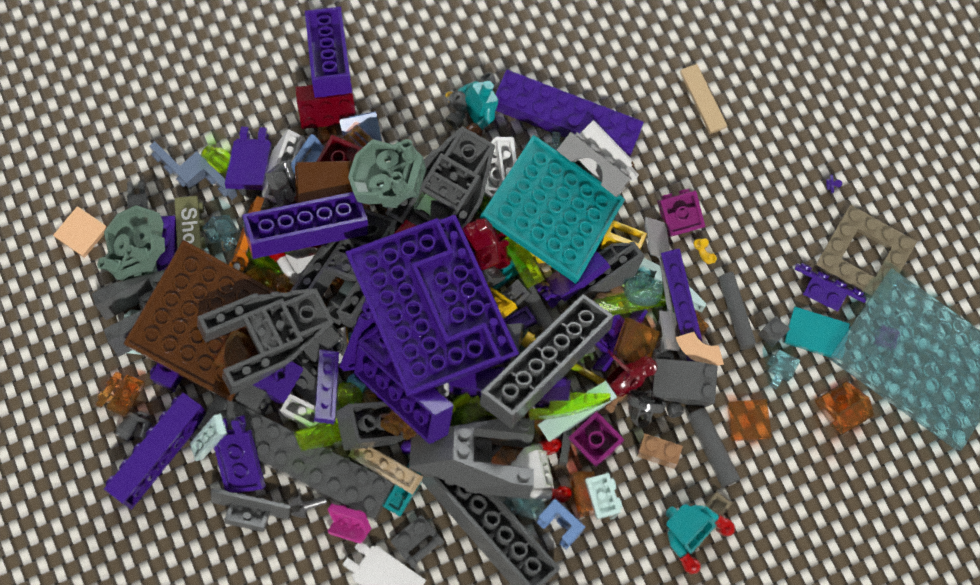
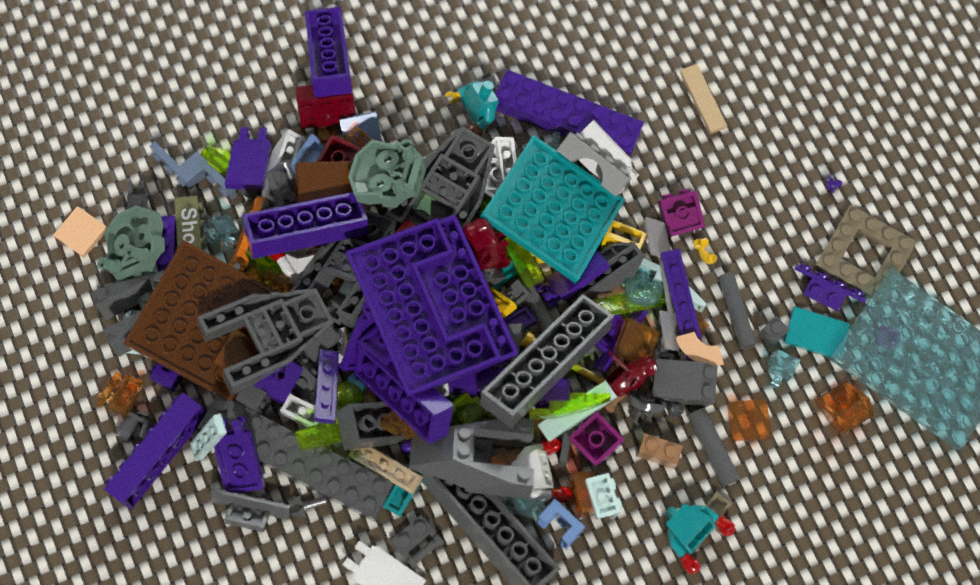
dark pink bracket [327,504,372,544] -> none
dark grey arm [445,91,467,130] -> none

